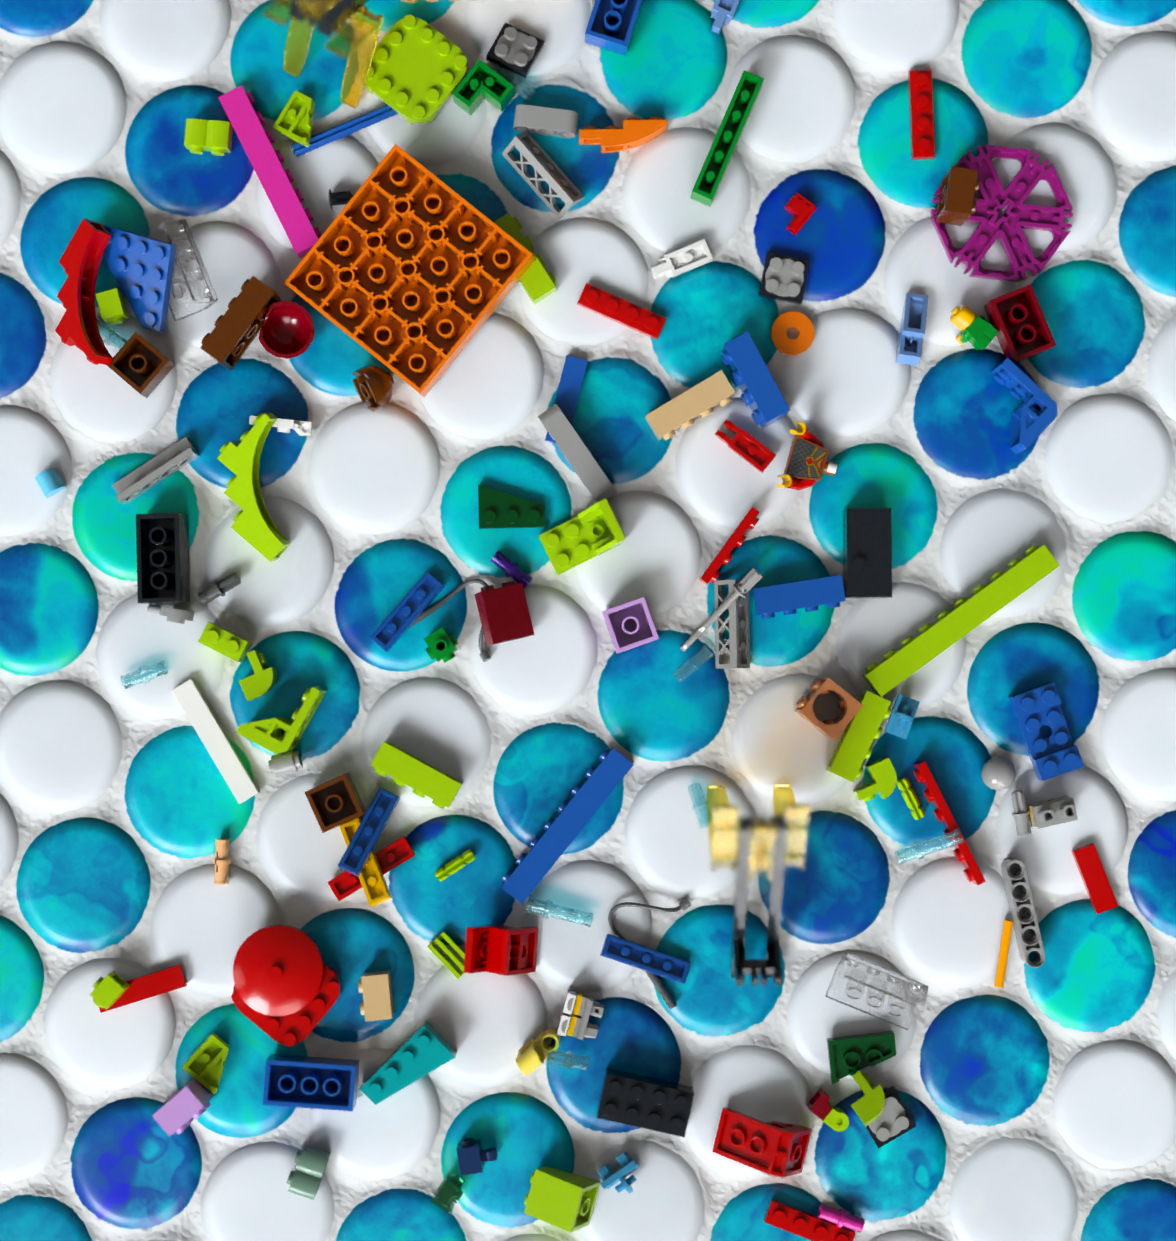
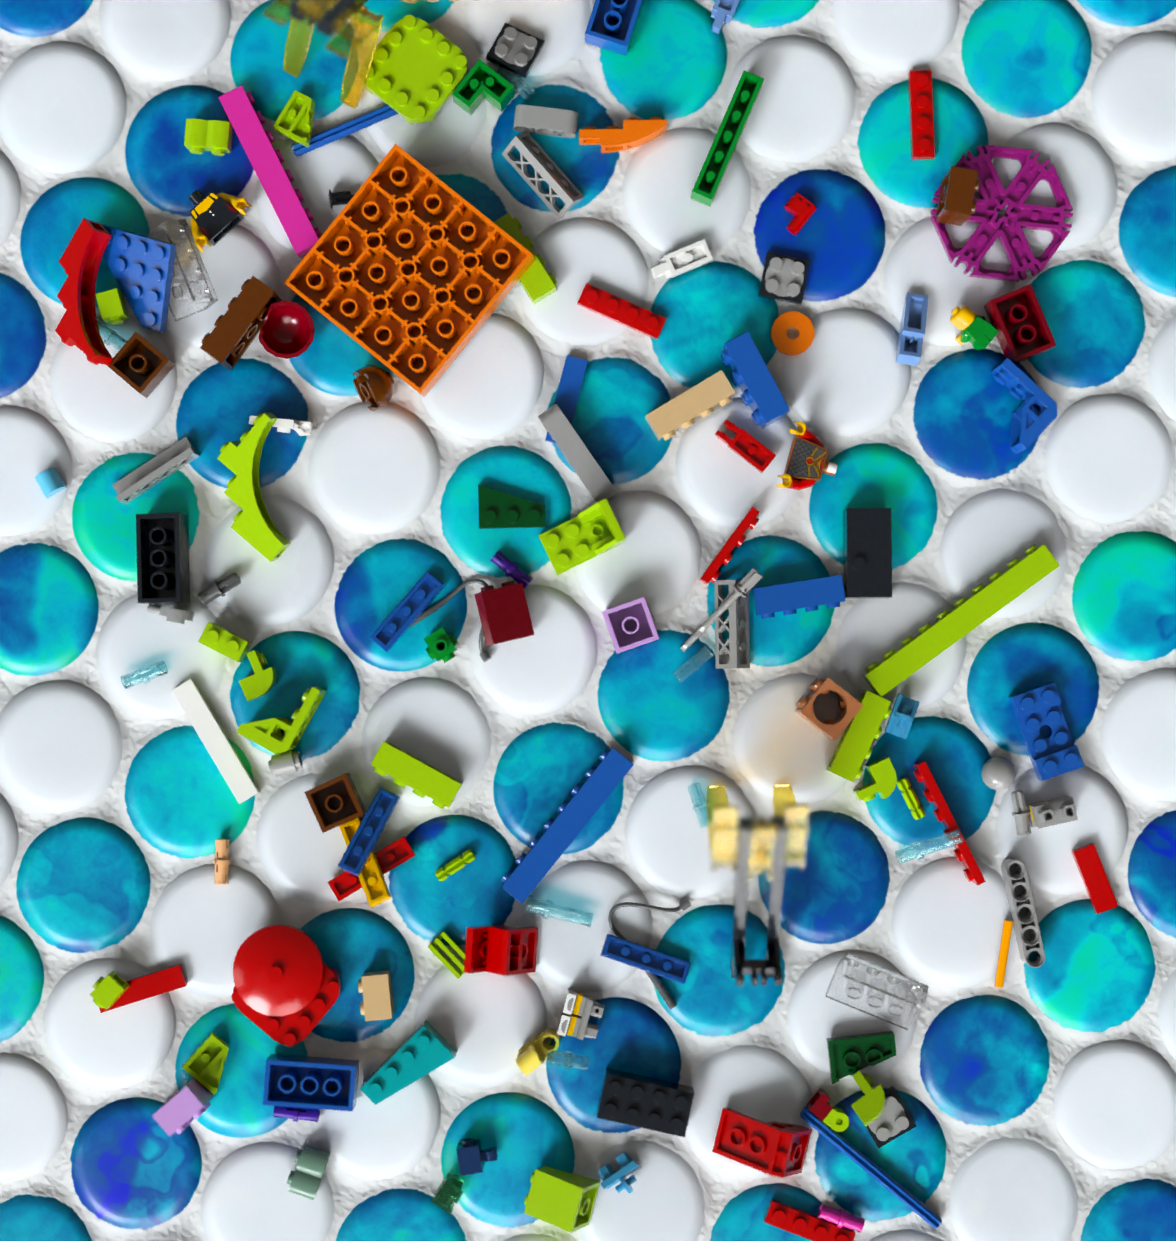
none -> torso [189,190,252,252]
none -> dark purple pin [273,1106,320,1122]
none -> blue axle [800,1106,942,1229]

